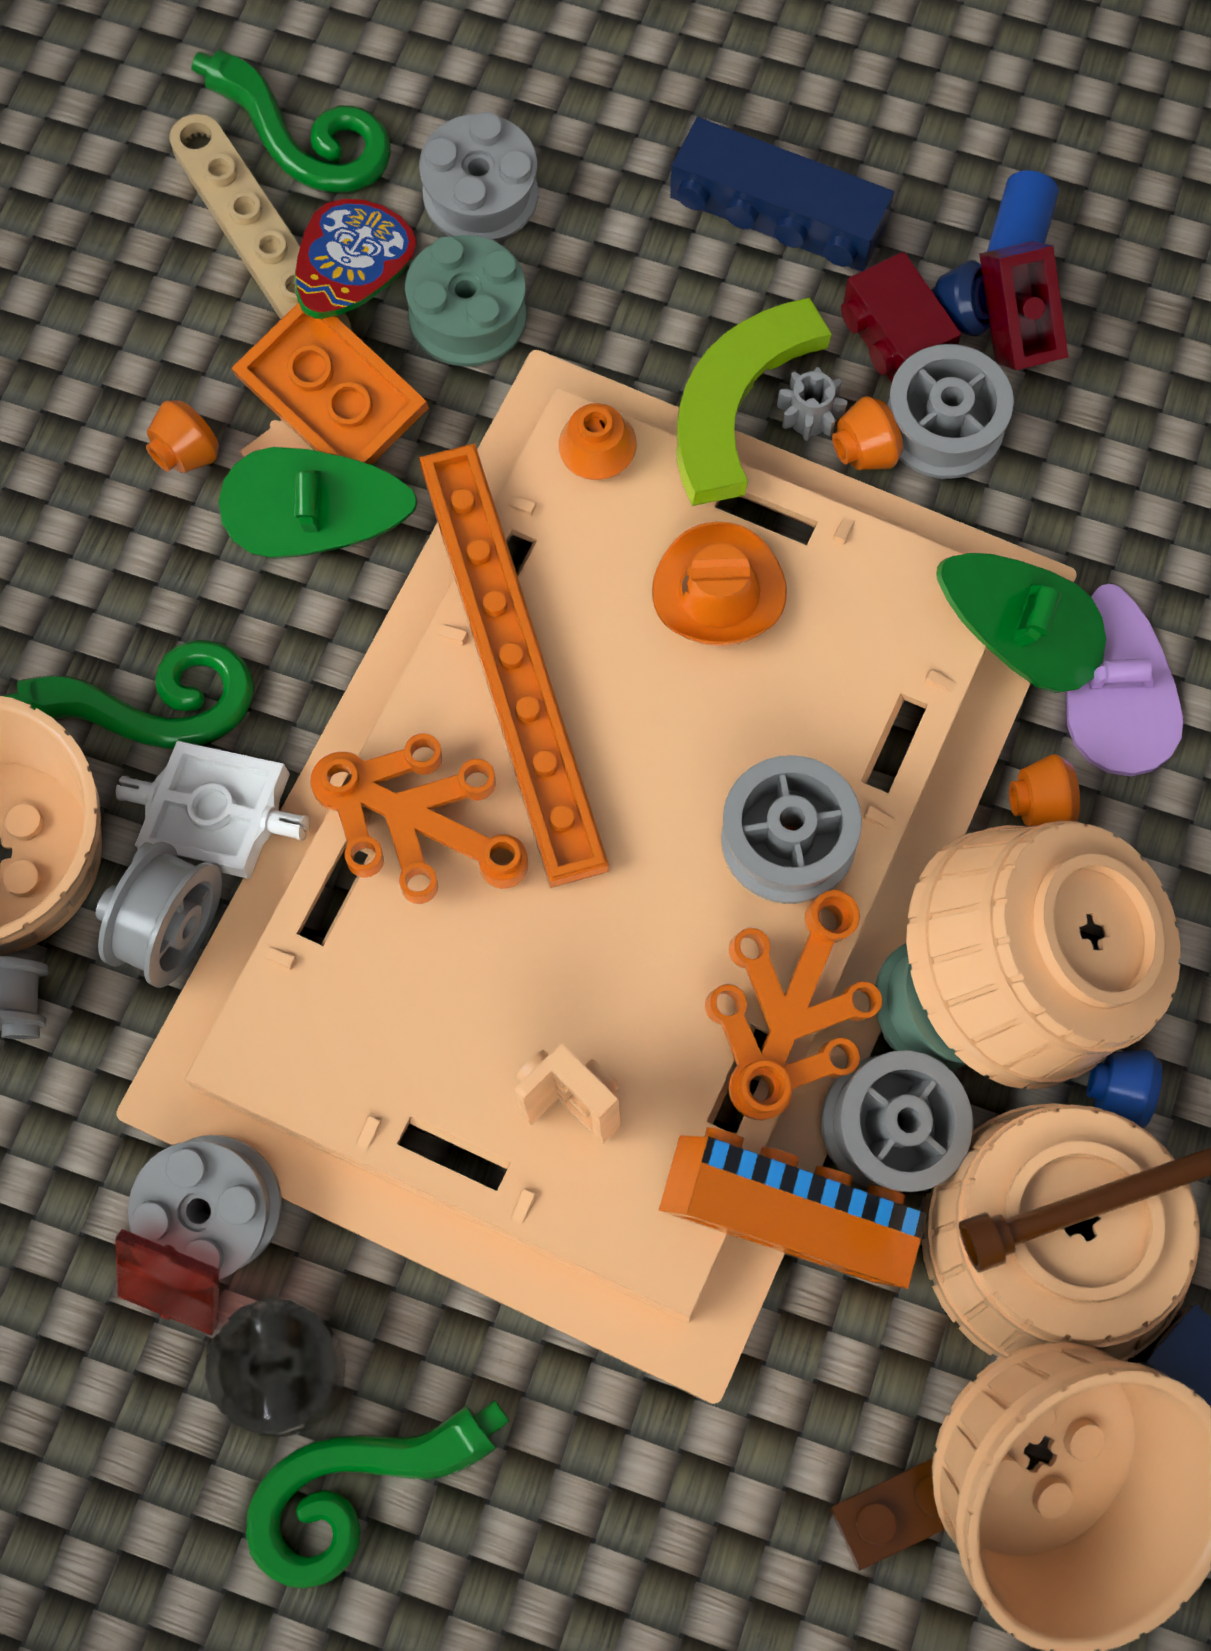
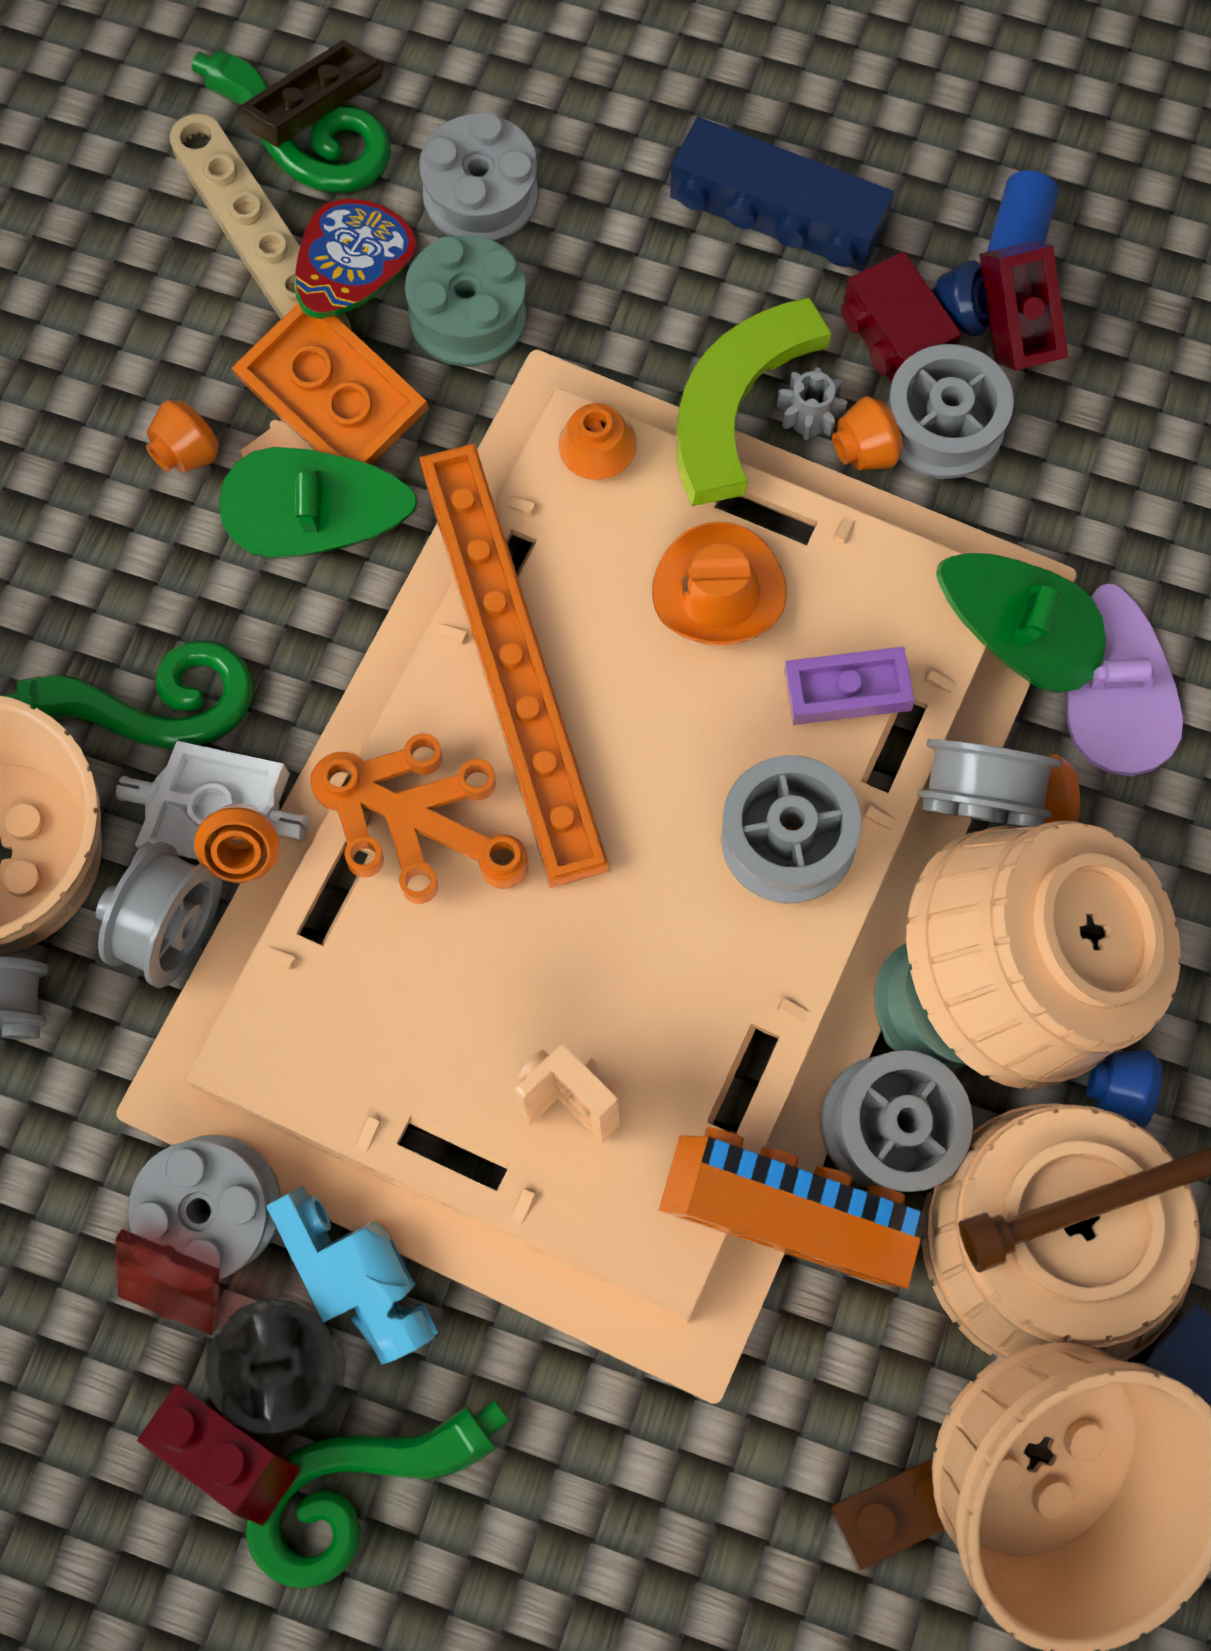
orange plant [705,890,882,1120] -> none
none -> dark red brick [136,1383,302,1527]
none -> orange cone [194,803,280,883]
none -> dark brown tile [237,40,382,148]
none -> medium azure plate [266,1186,438,1365]
none -> medium lavender plate [784,647,915,725]
none -> light grey wheel [918,739,1062,827]

